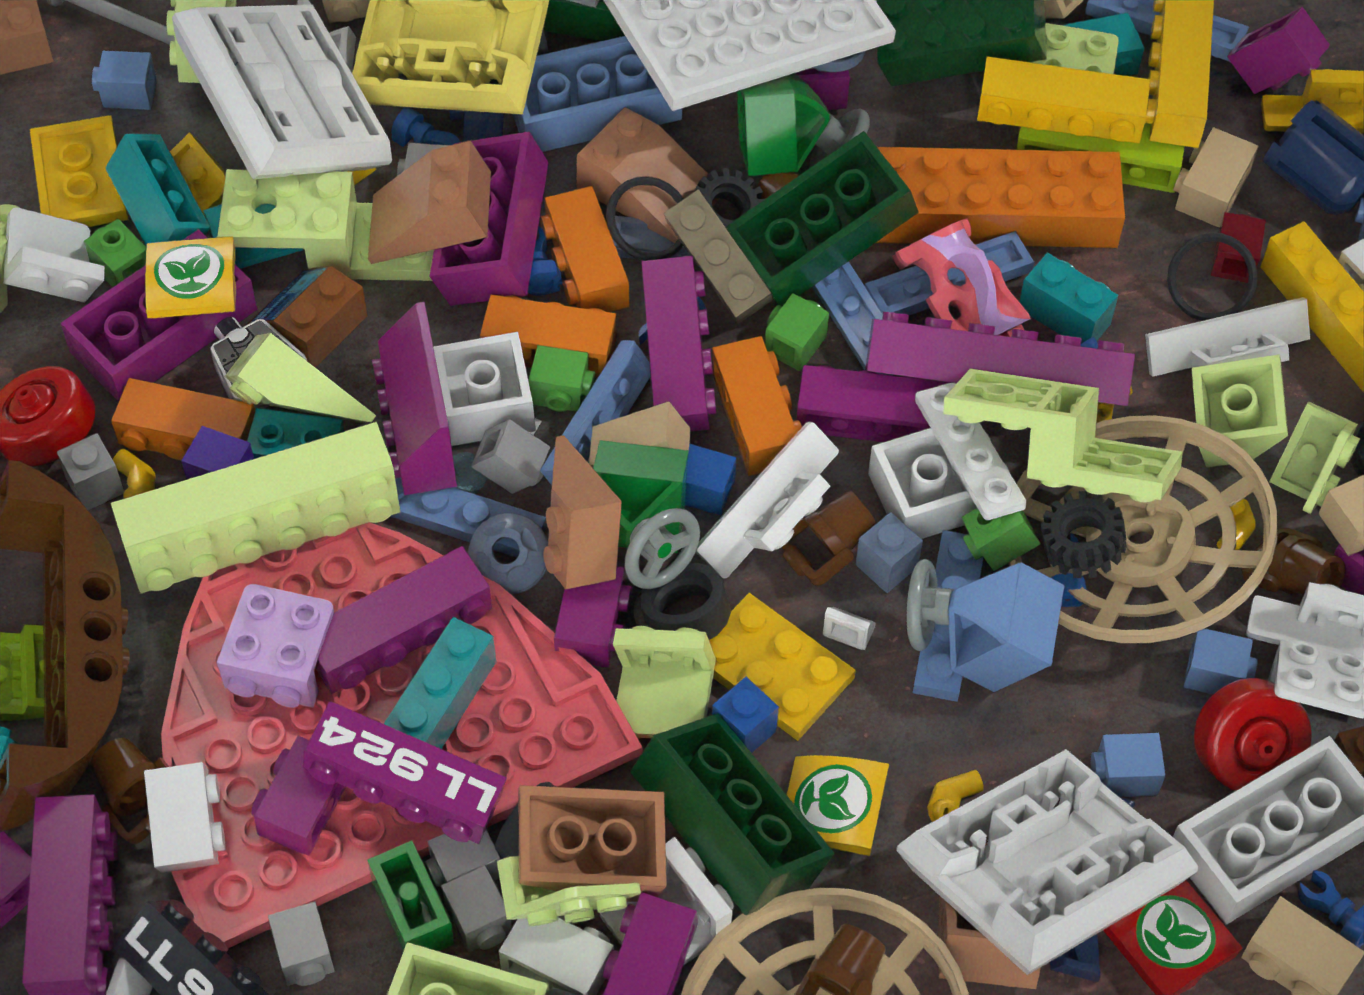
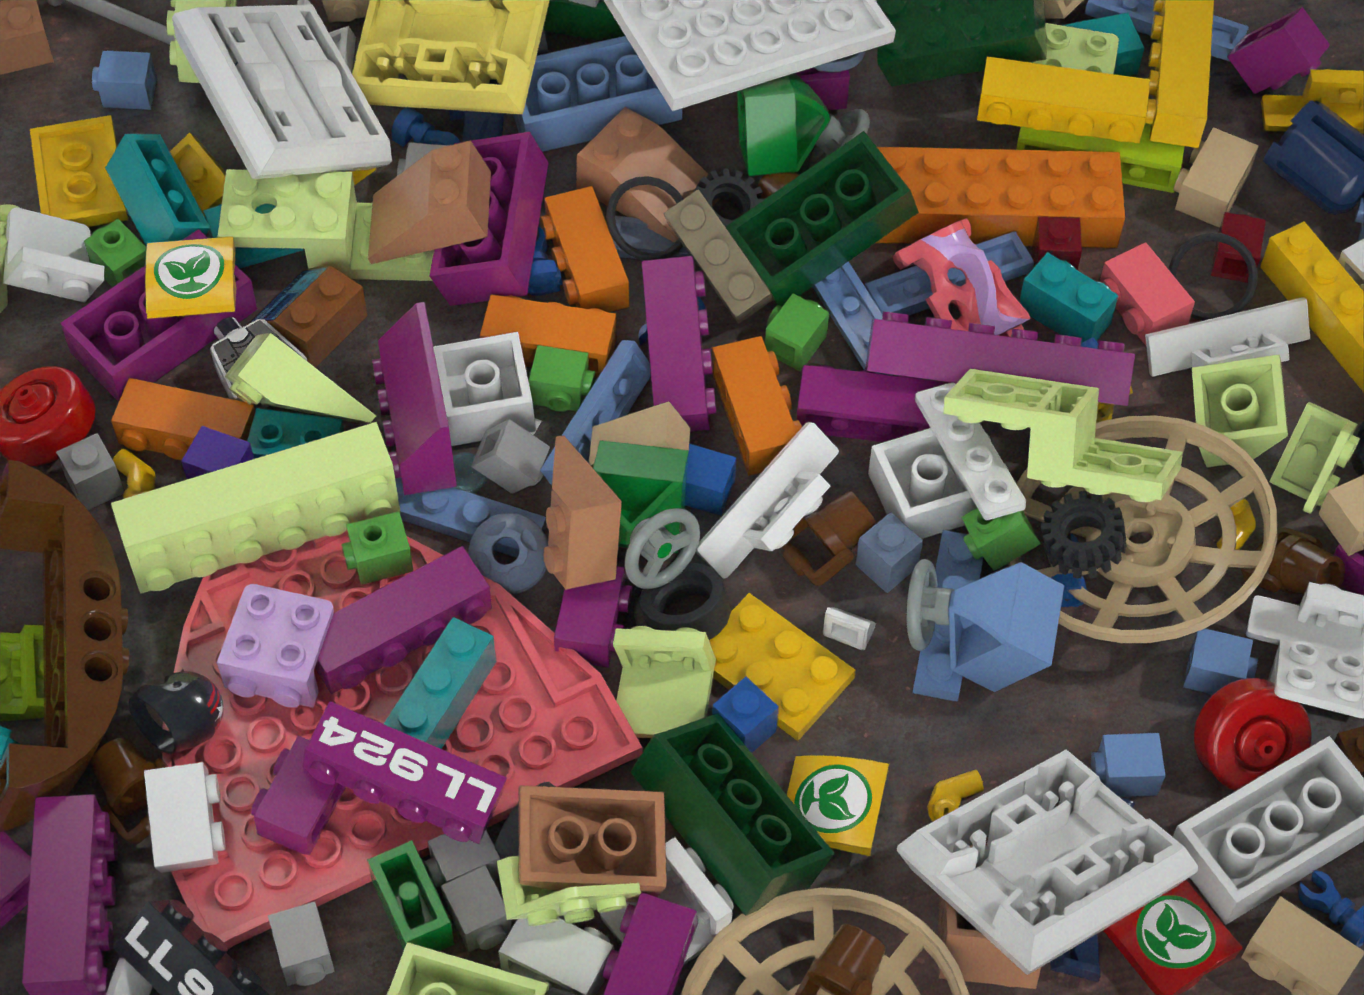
none -> black helmet [128,672,223,754]
none -> bright green brick [341,511,414,585]
none -> dark red brick [1032,216,1082,270]
none -> coral brick [1100,242,1195,346]

